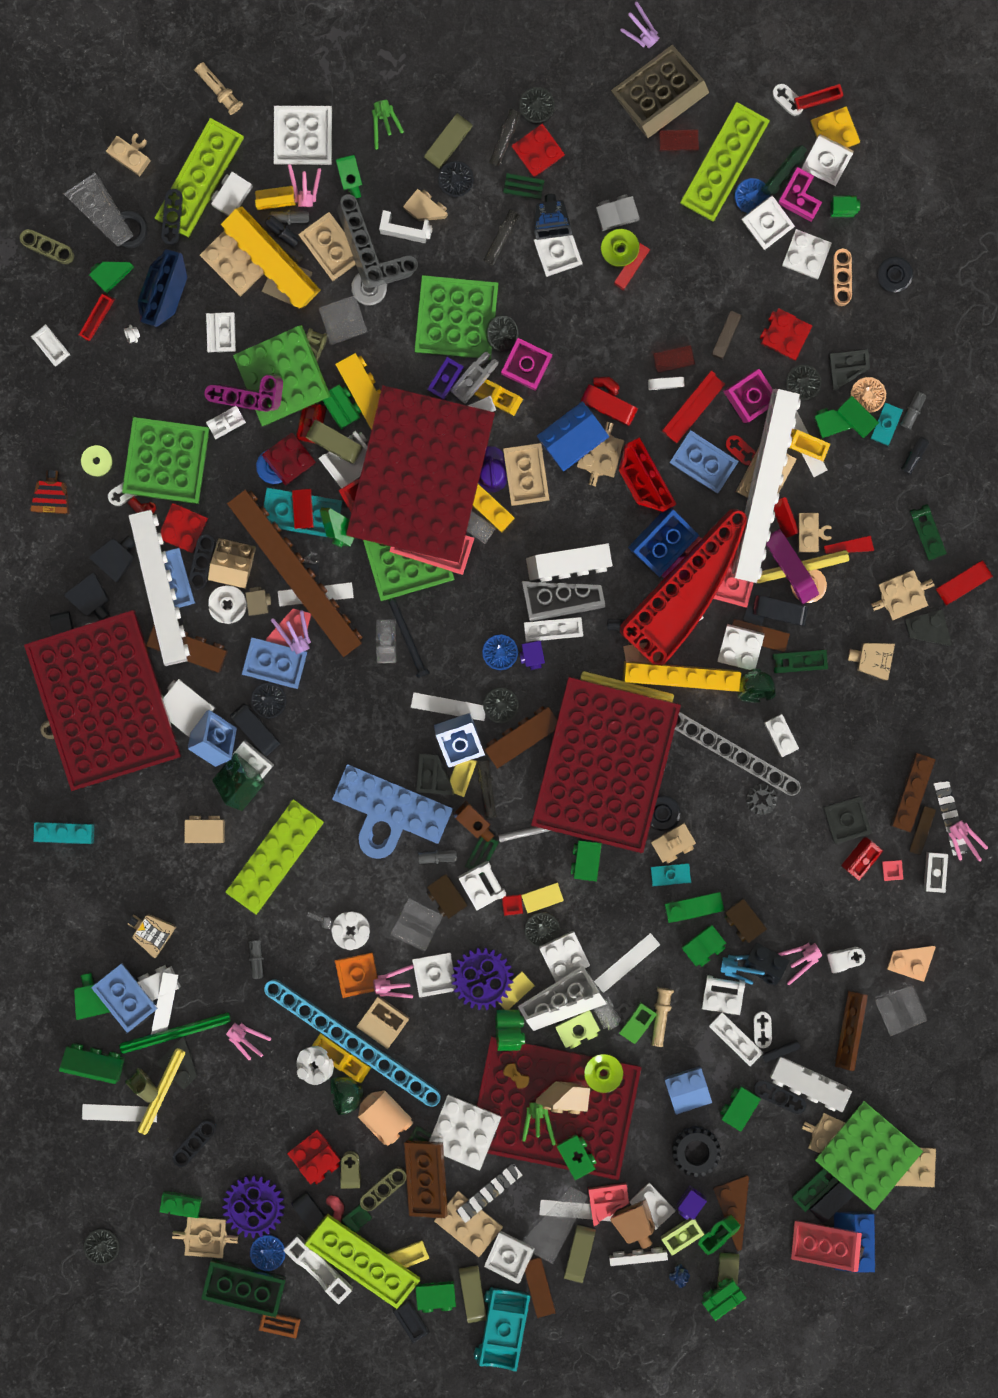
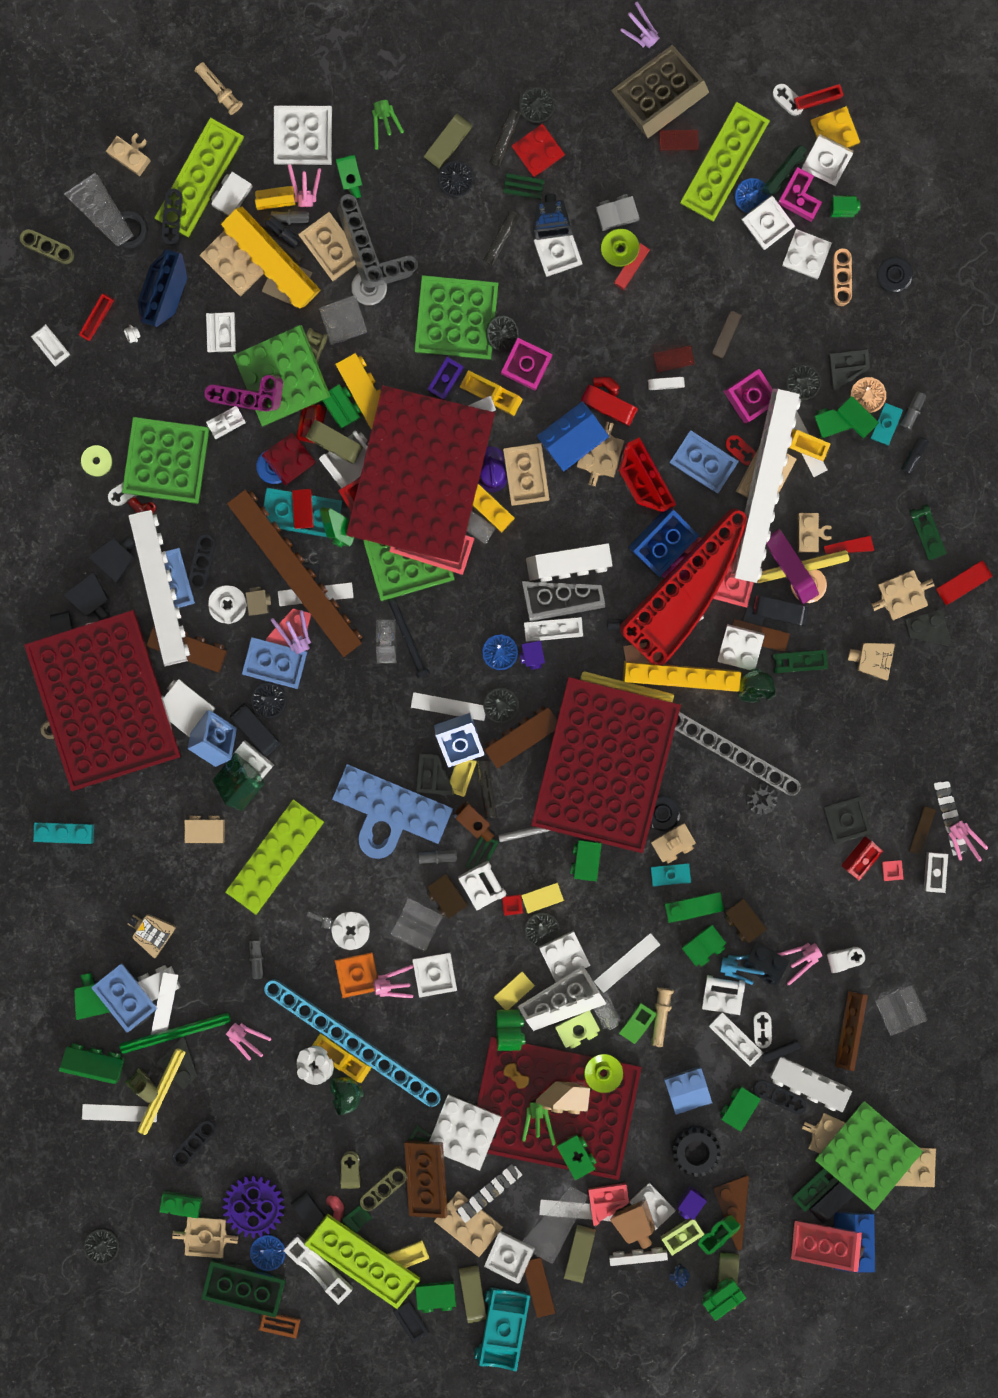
torso [31,470,70,514] -> none
green slope [89,262,135,293] -> none
red plate [160,503,208,553] -> none
tan slope [208,538,256,588] -> none
red plate [287,1129,341,1185] -> none
tan slope [357,996,410,1049] -> none
light nougat cylinder [358,1090,413,1146] -> none
white panel [379,210,432,243] -> none
tan slope [403,189,448,221] -> none
light grey hinge [450,352,499,404] -> none
dark purple gear [451,948,514,1010] -> none
red fence [662,370,725,444] -> none
red plate [760,308,812,361] -> none
white brick [764,714,799,757] -> none
red slope [774,497,799,538] -> none
light nougat wing [887,946,936,982] -> none
reddish brown brick [890,753,936,832] -> none

